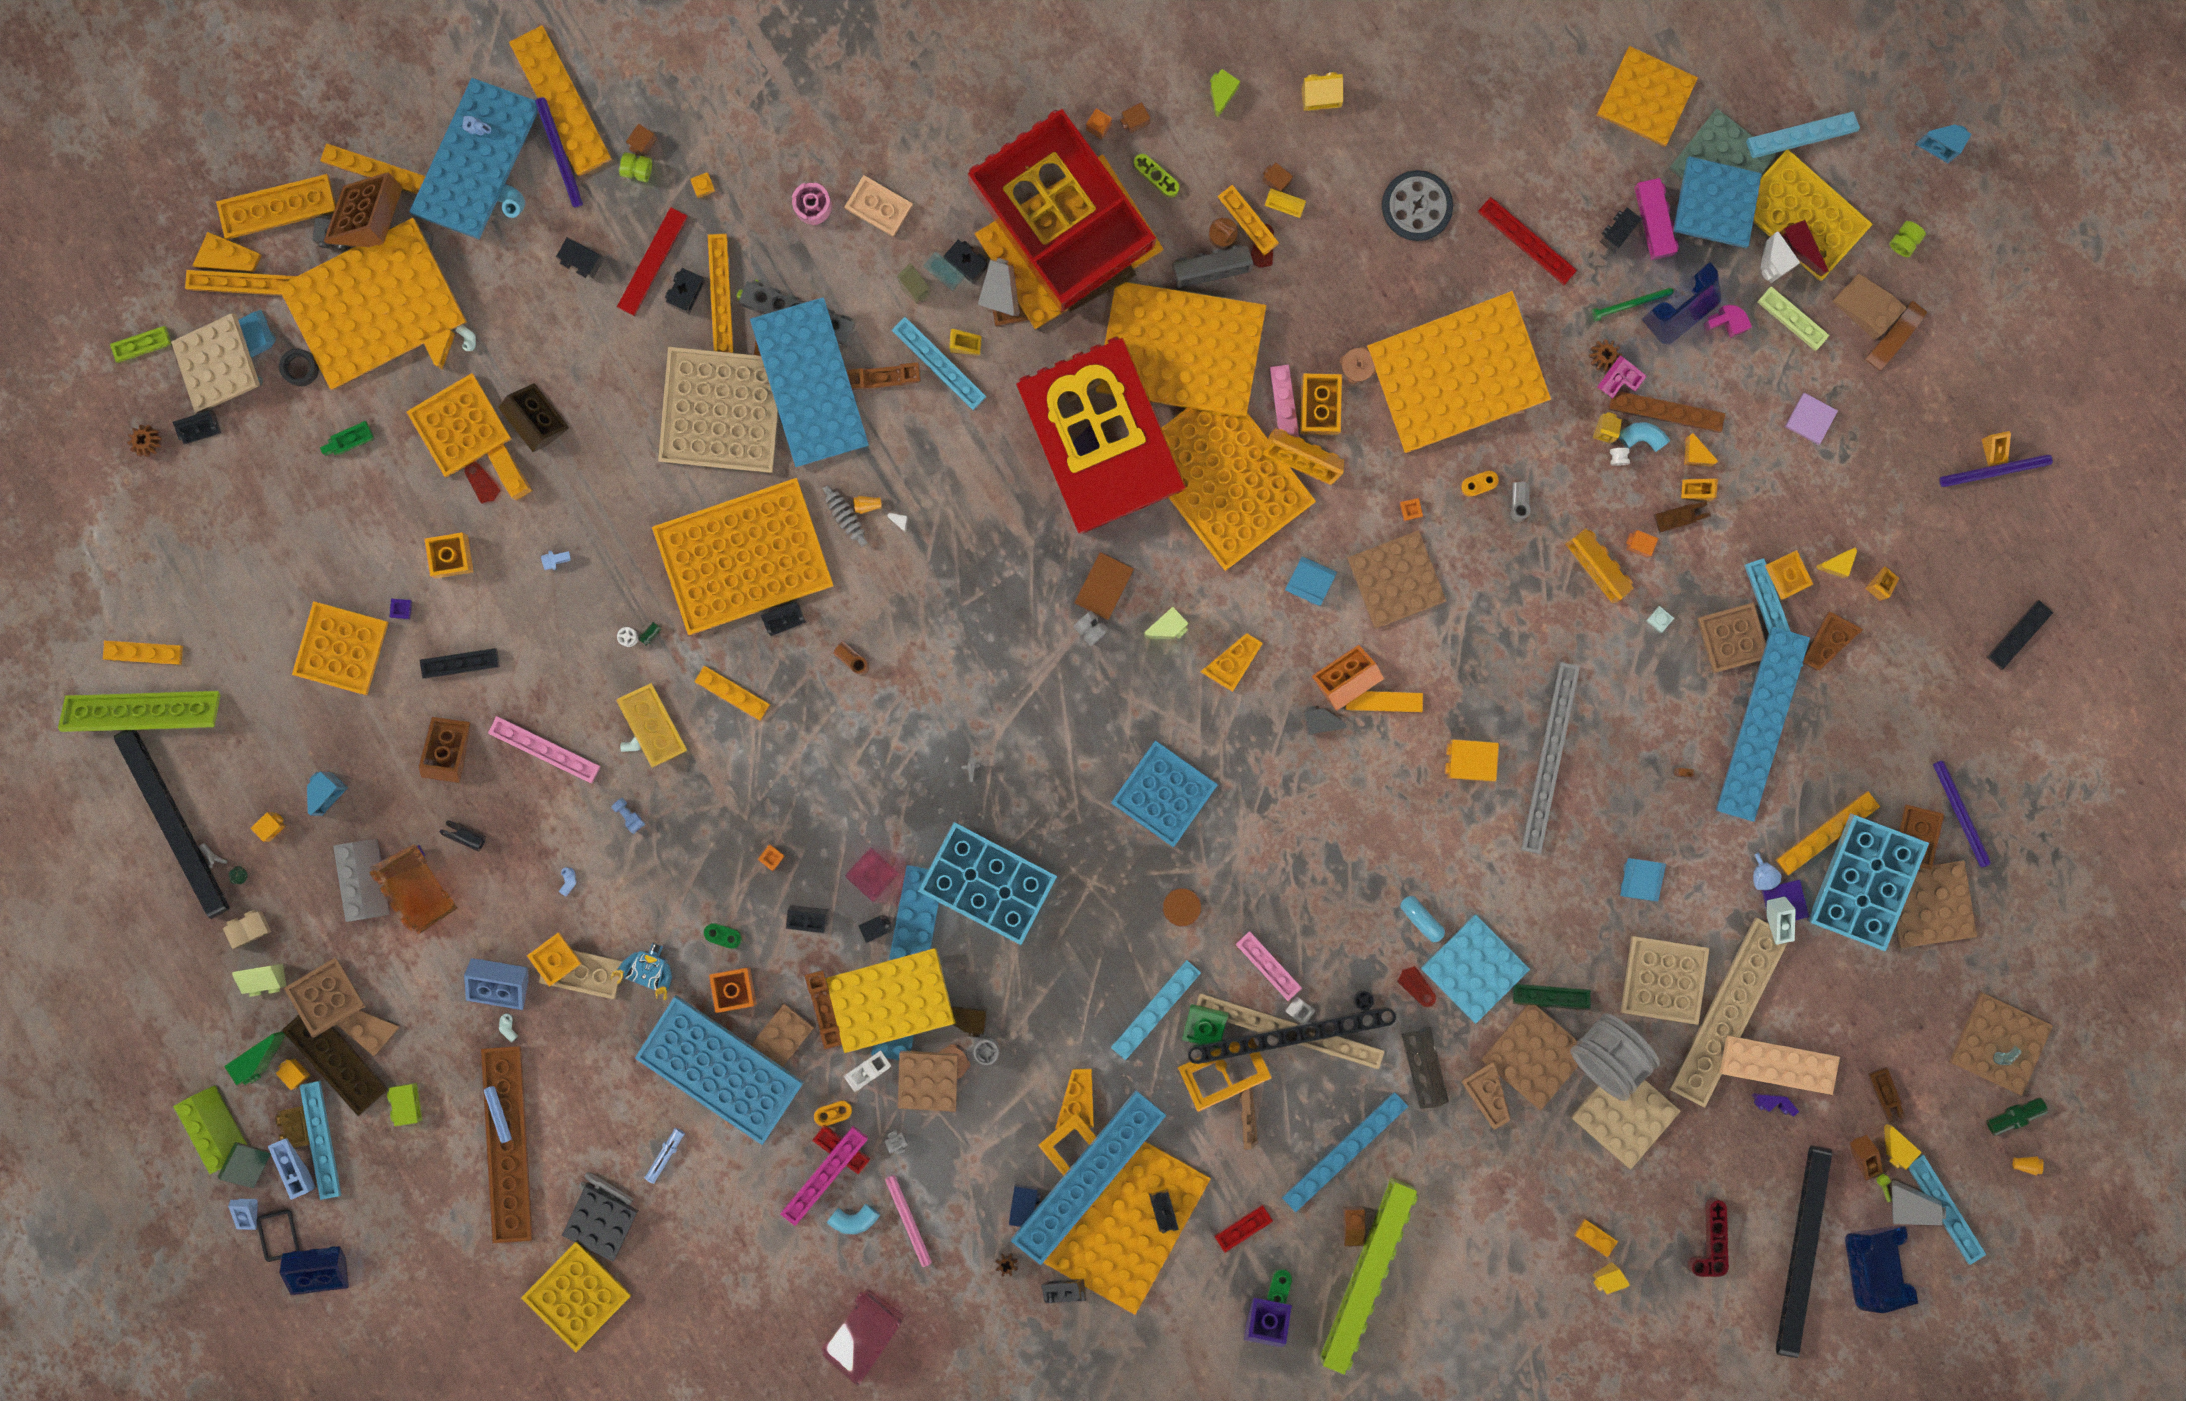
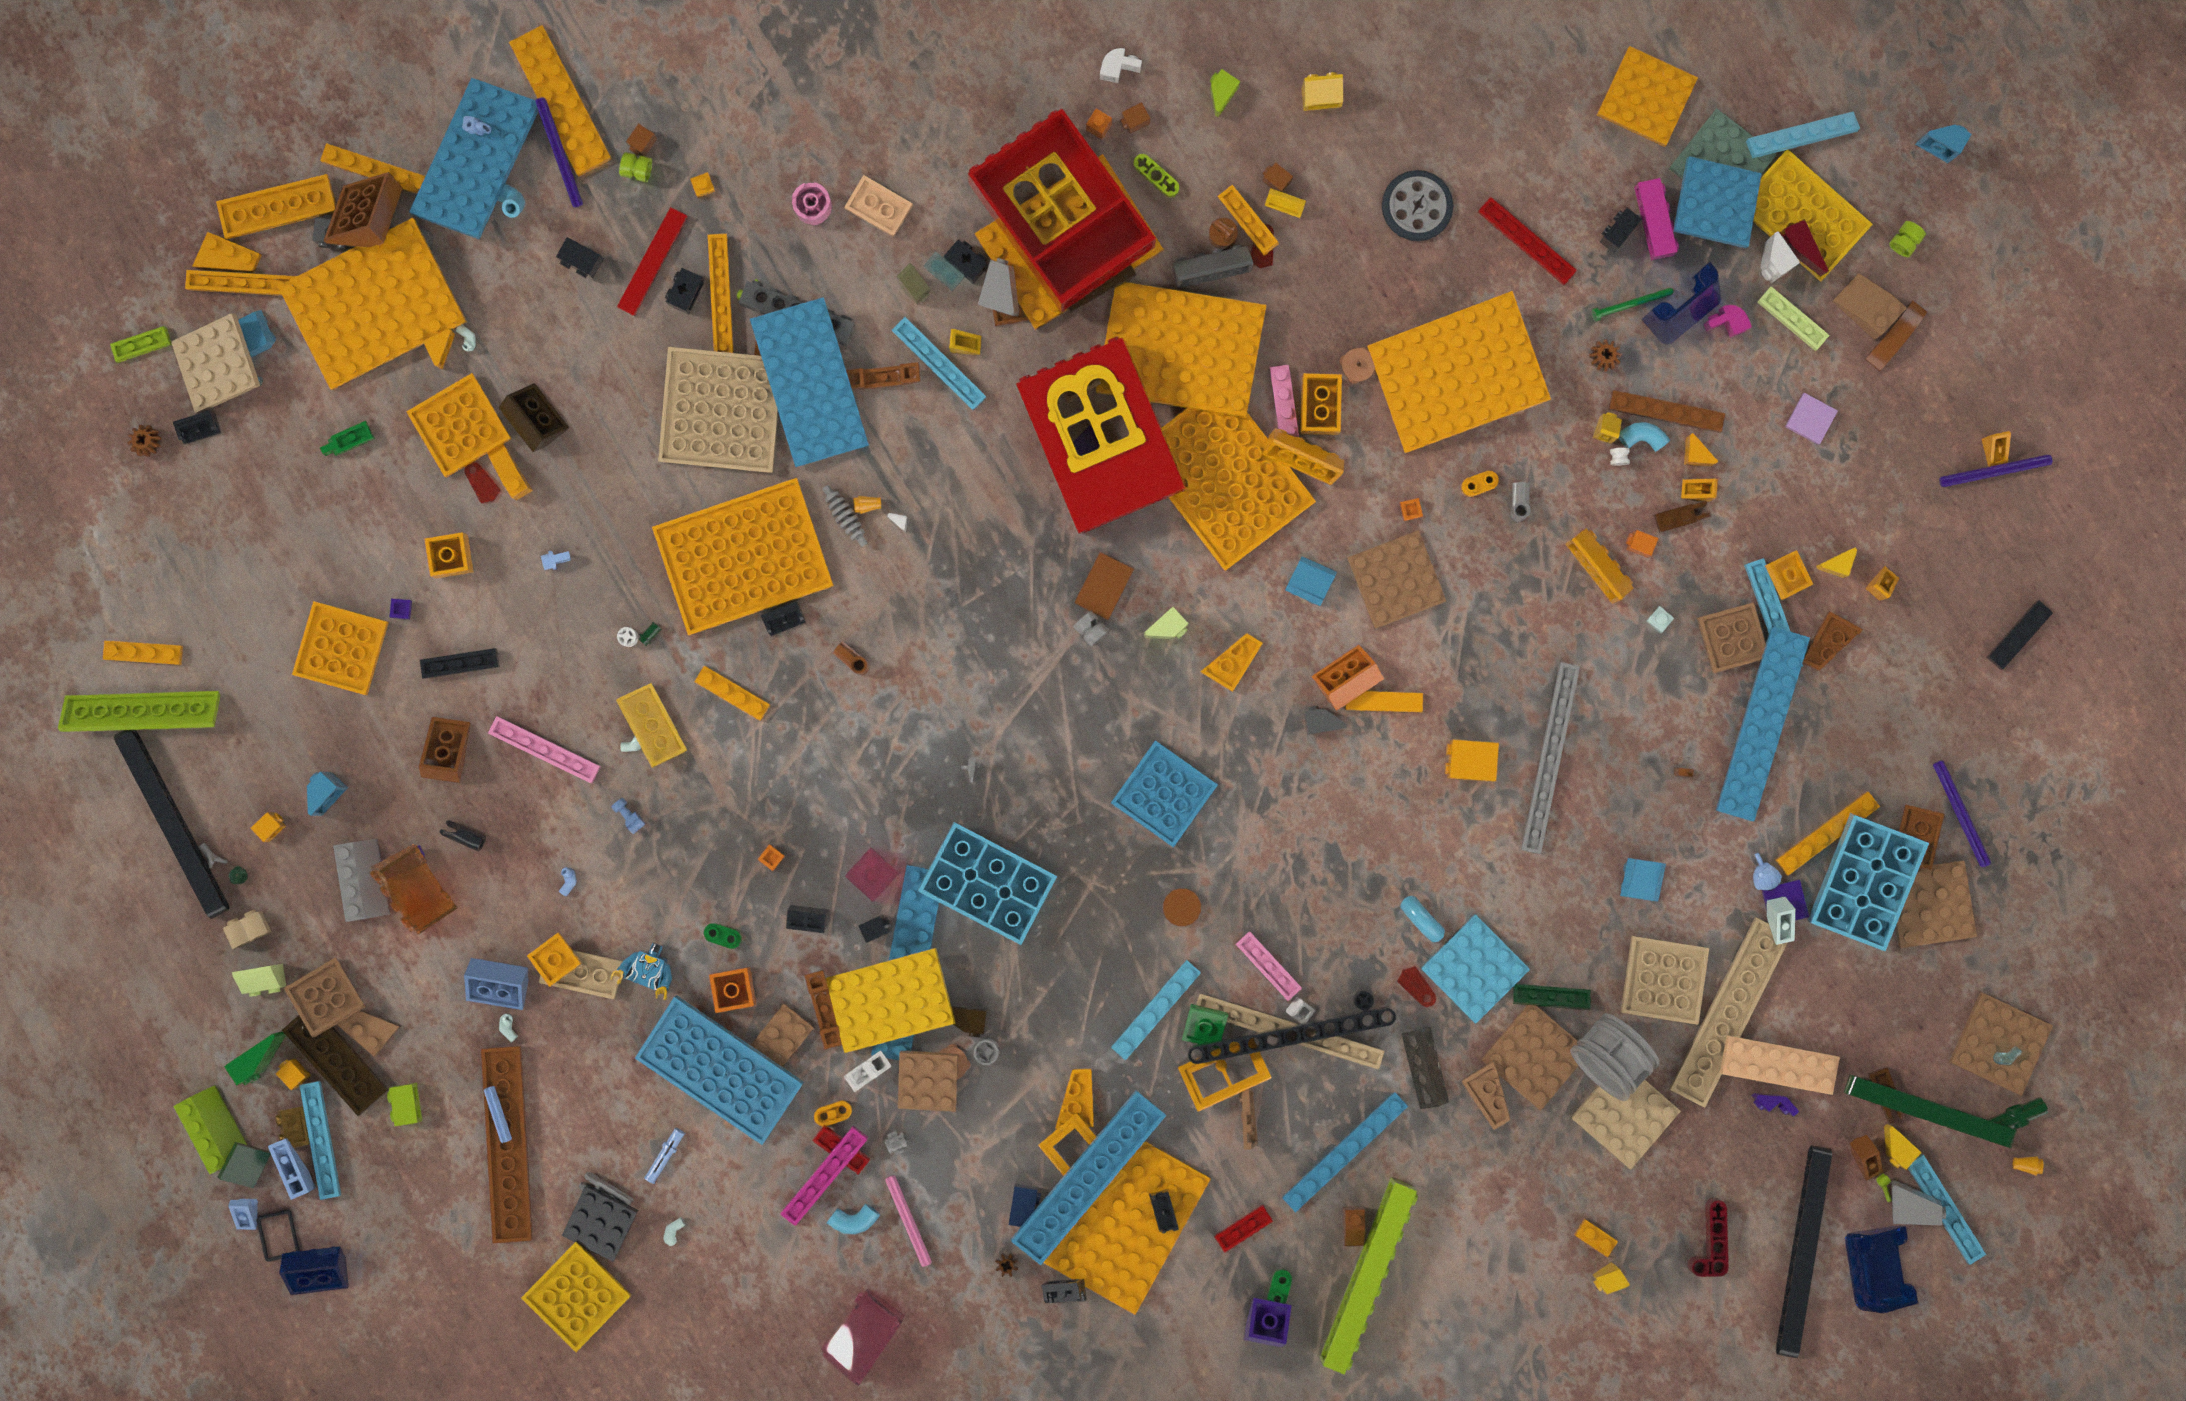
black tyre [279,348,319,386] -> none
dark pink plate [1597,356,1647,399] -> none
none -> light aqua arm [663,1217,686,1246]
none -> white brick [1100,48,1142,83]
none -> dark green beam [1843,1074,2017,1148]

